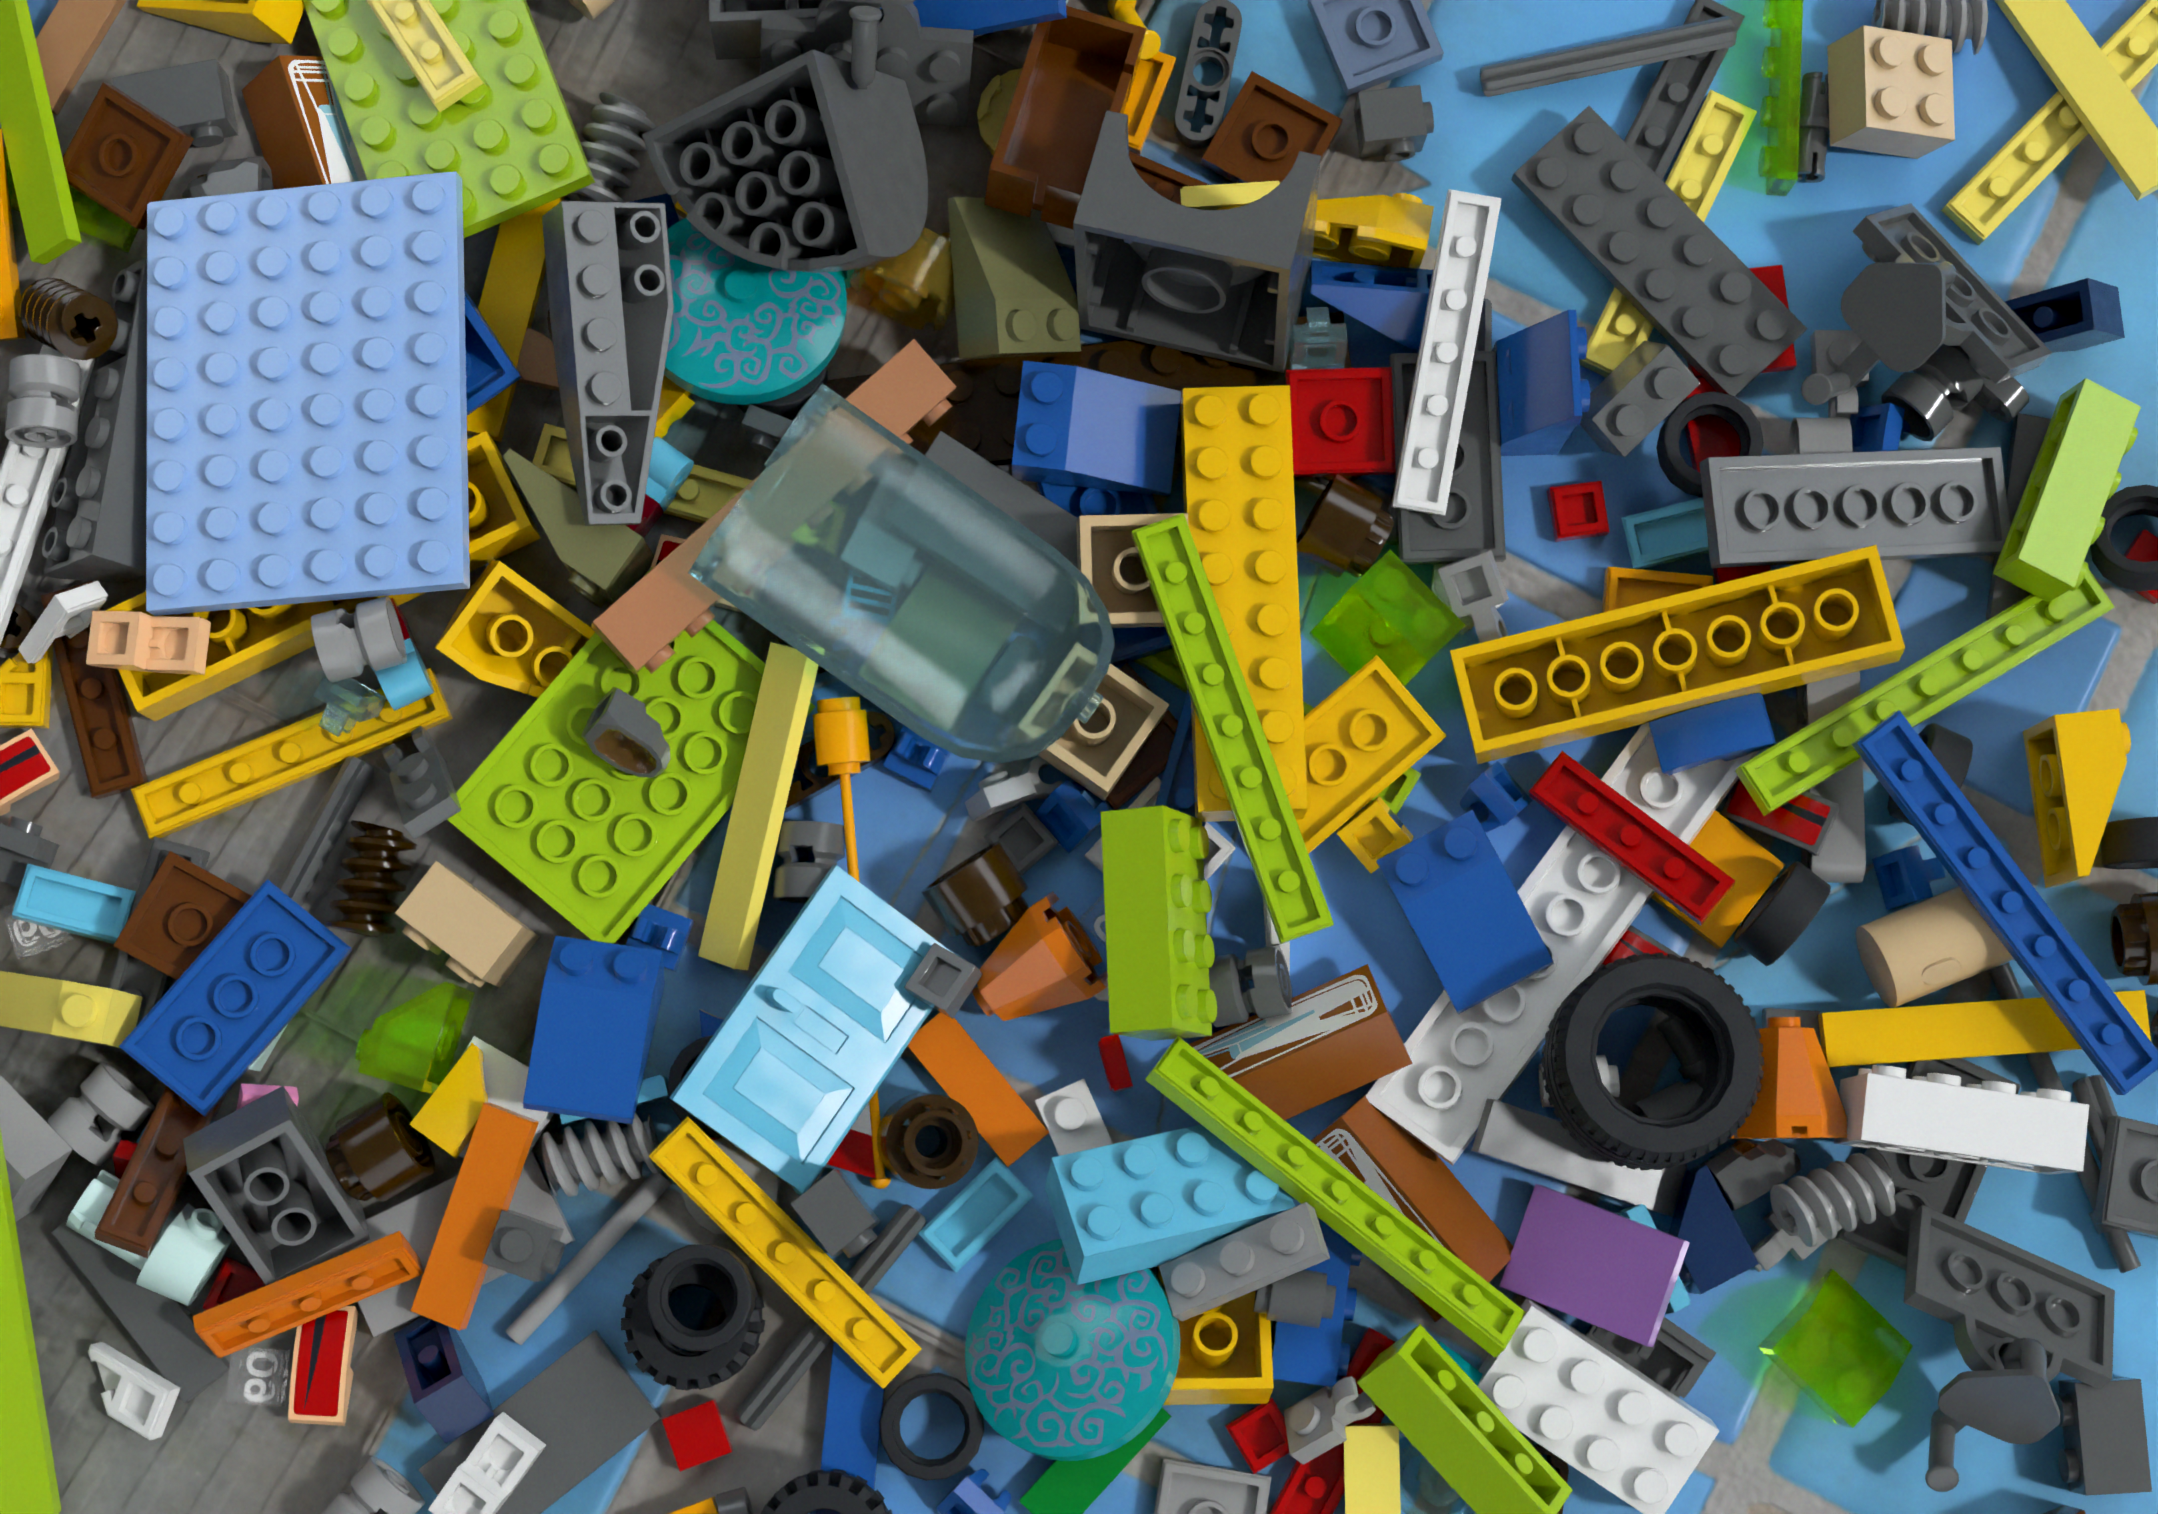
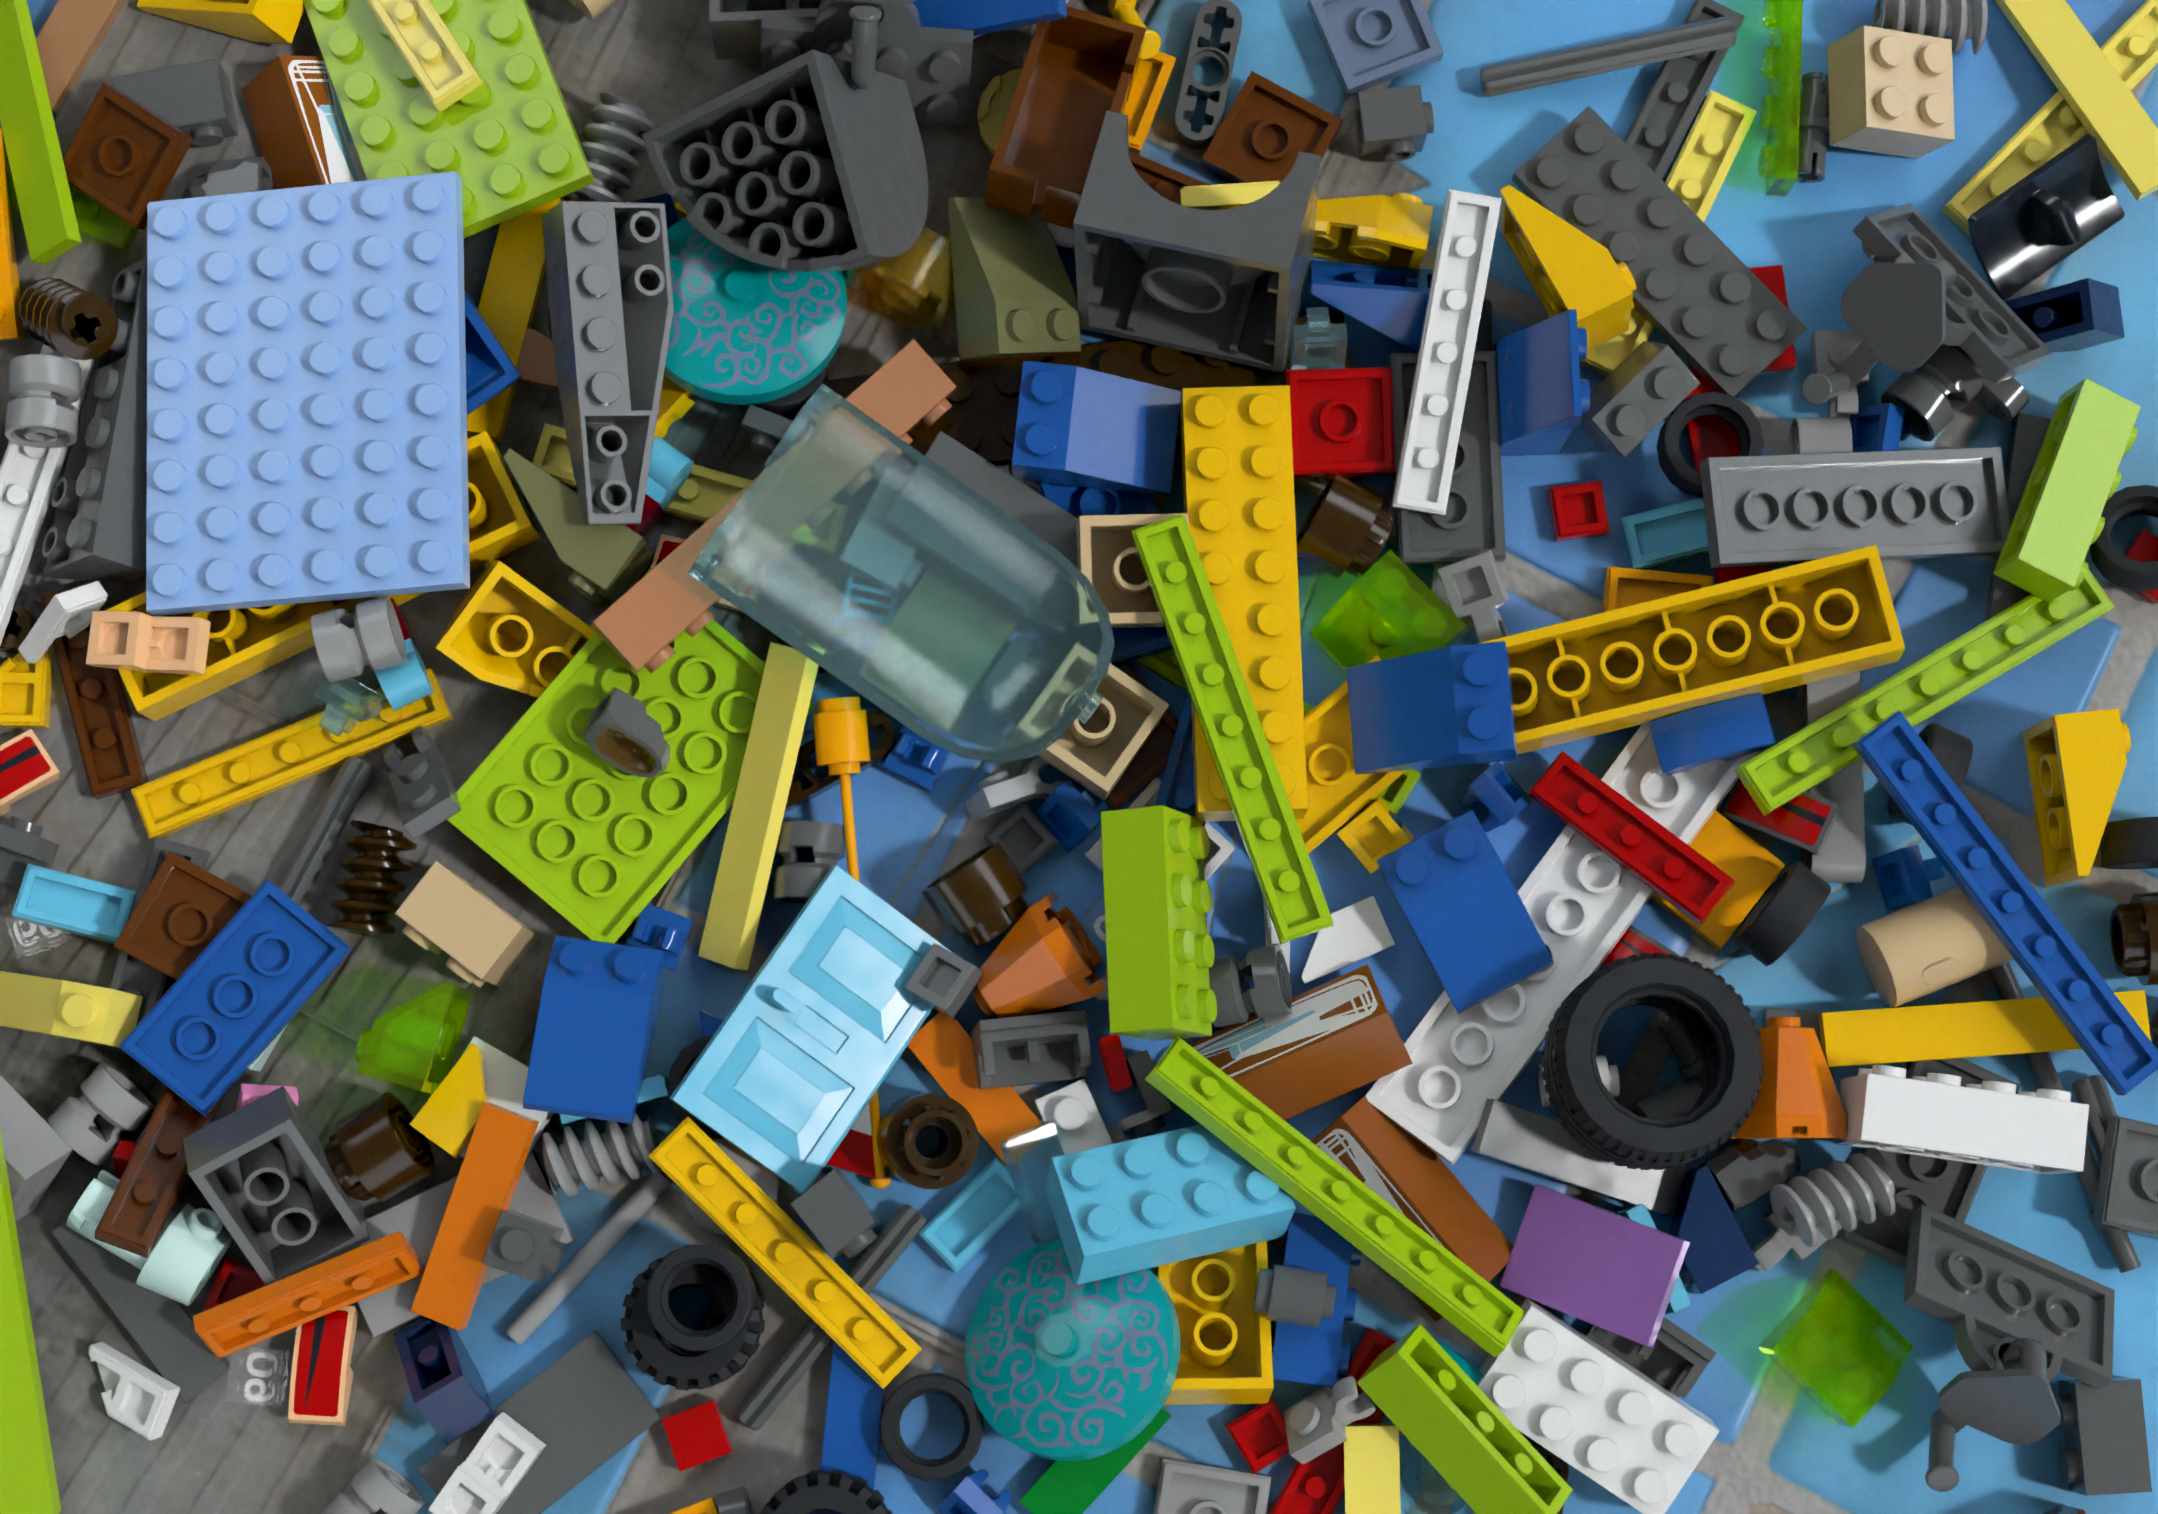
light grey plate [1159,1202,1330,1321] -> none
none -> dark grey hinge [971,1010,1091,1090]
none -> clear light blue tile [999,1121,1064,1245]
none -> dark grey bracket [1117,1050,1172,1138]
none -> white tile [1300,896,1395,985]
none -> blue slope [1346,641,1518,775]
none -> yellow slope [1499,185,1637,351]
none -> black shield [1968,133,2125,300]

